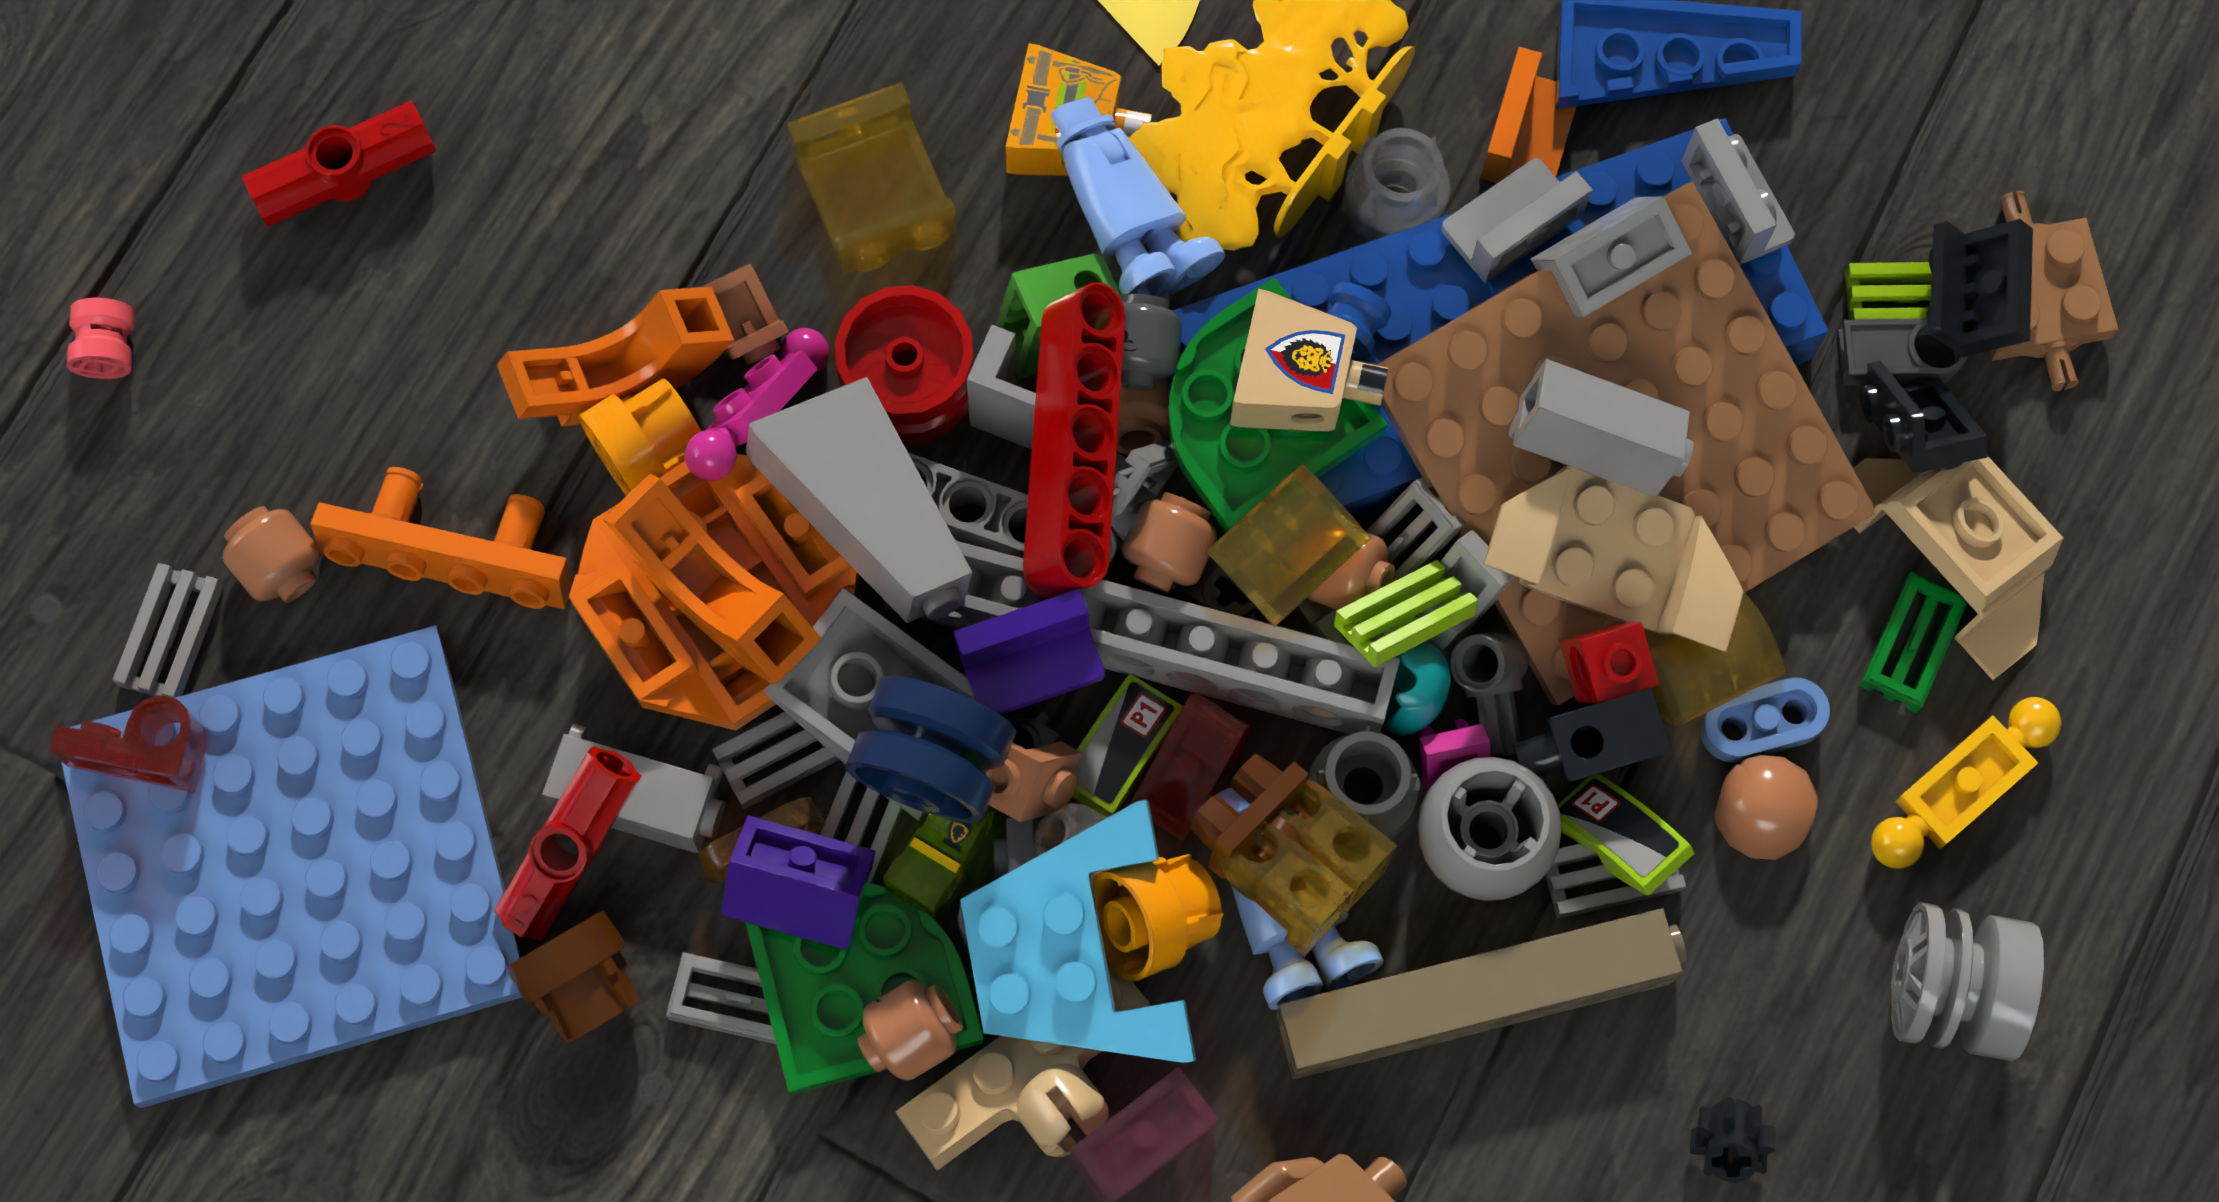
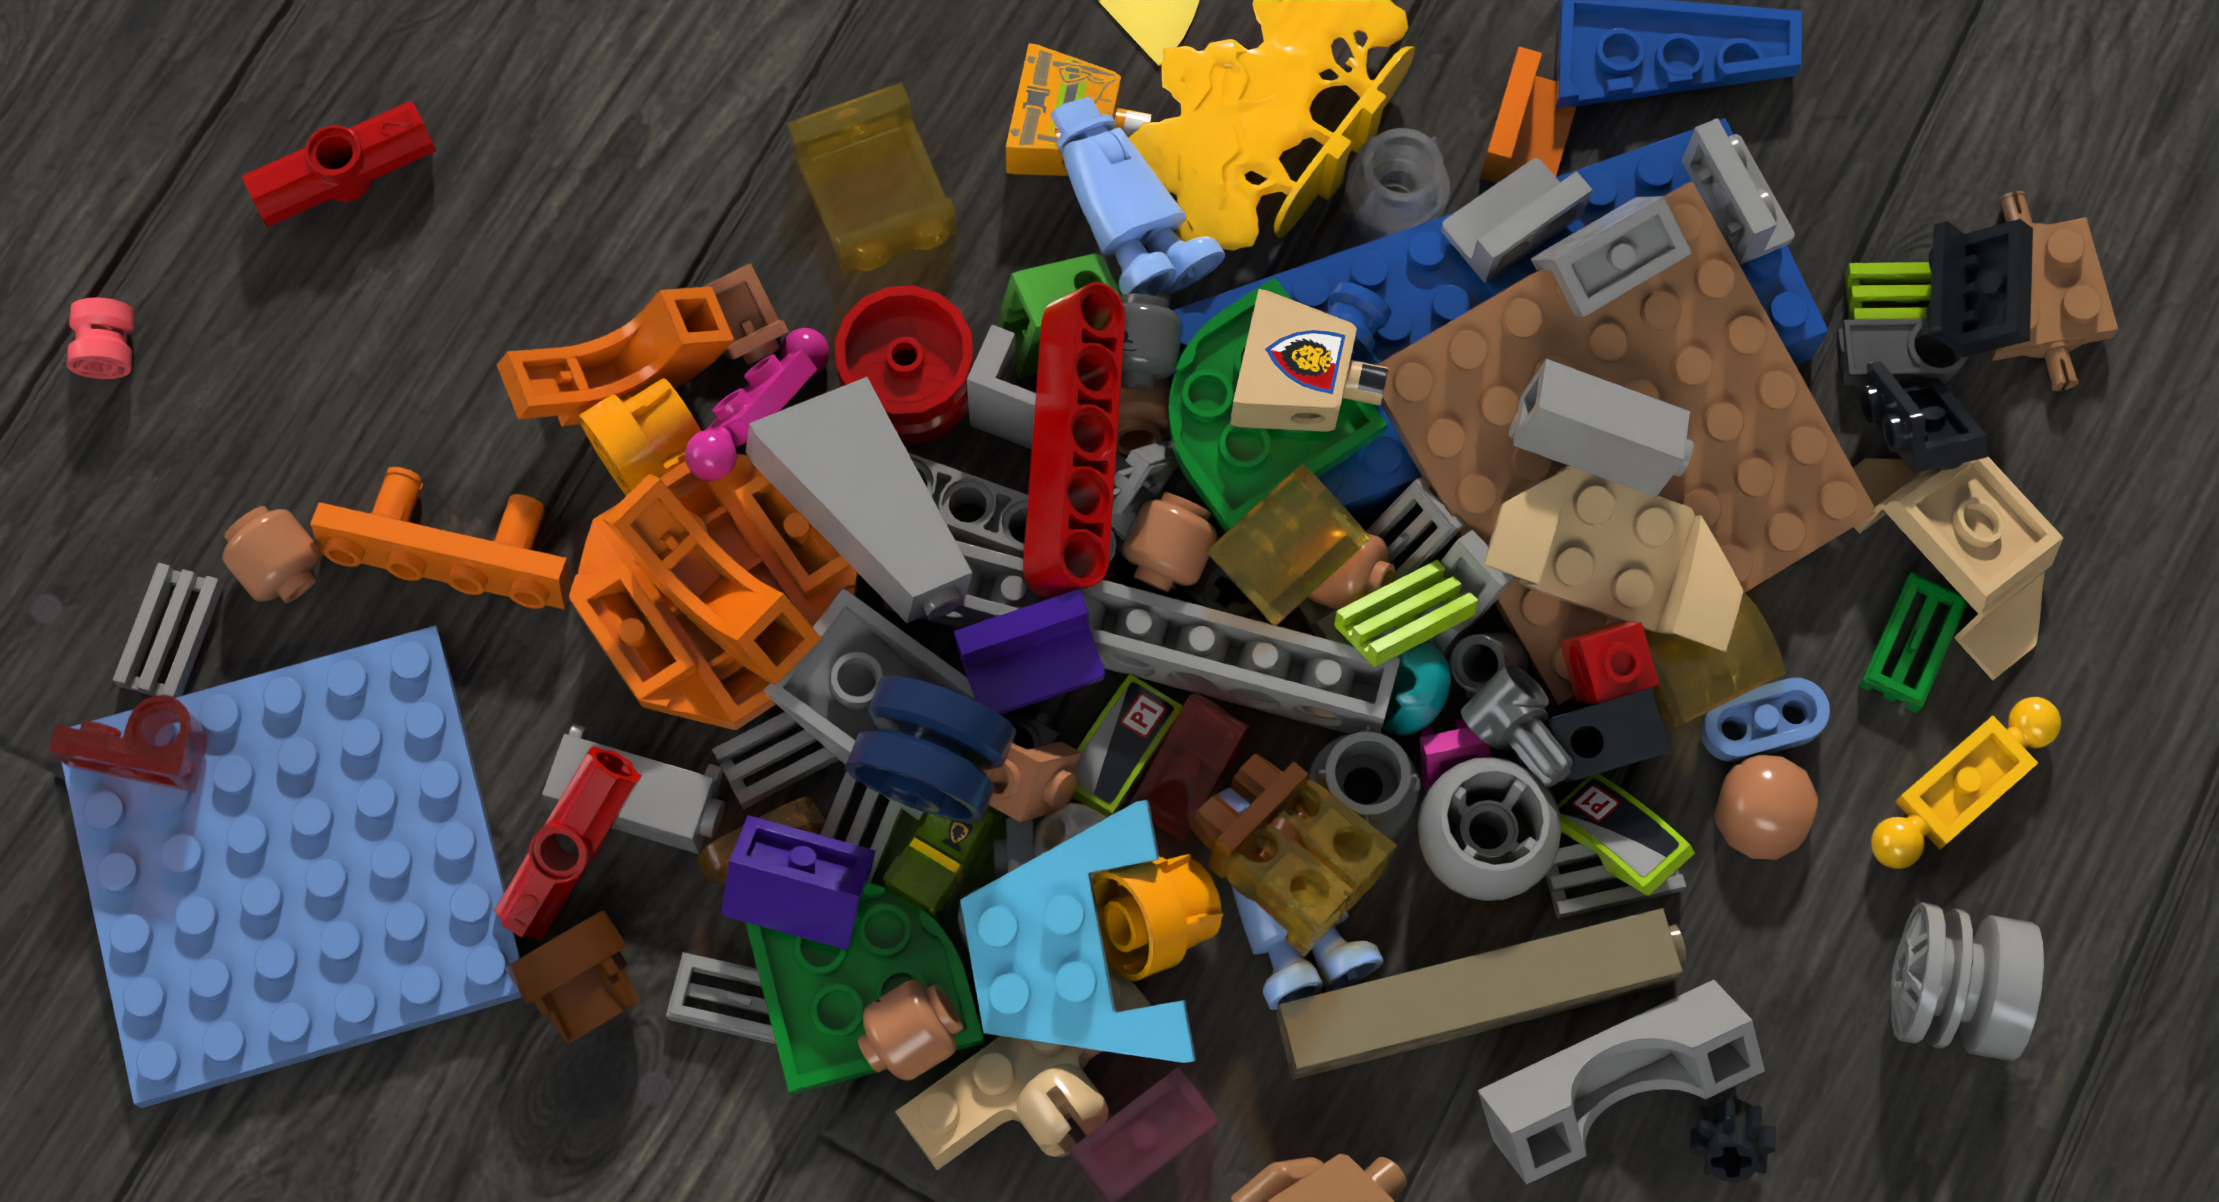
none -> dark grey axle [1461,663,1573,787]
none -> light grey arch [1478,980,1765,1185]

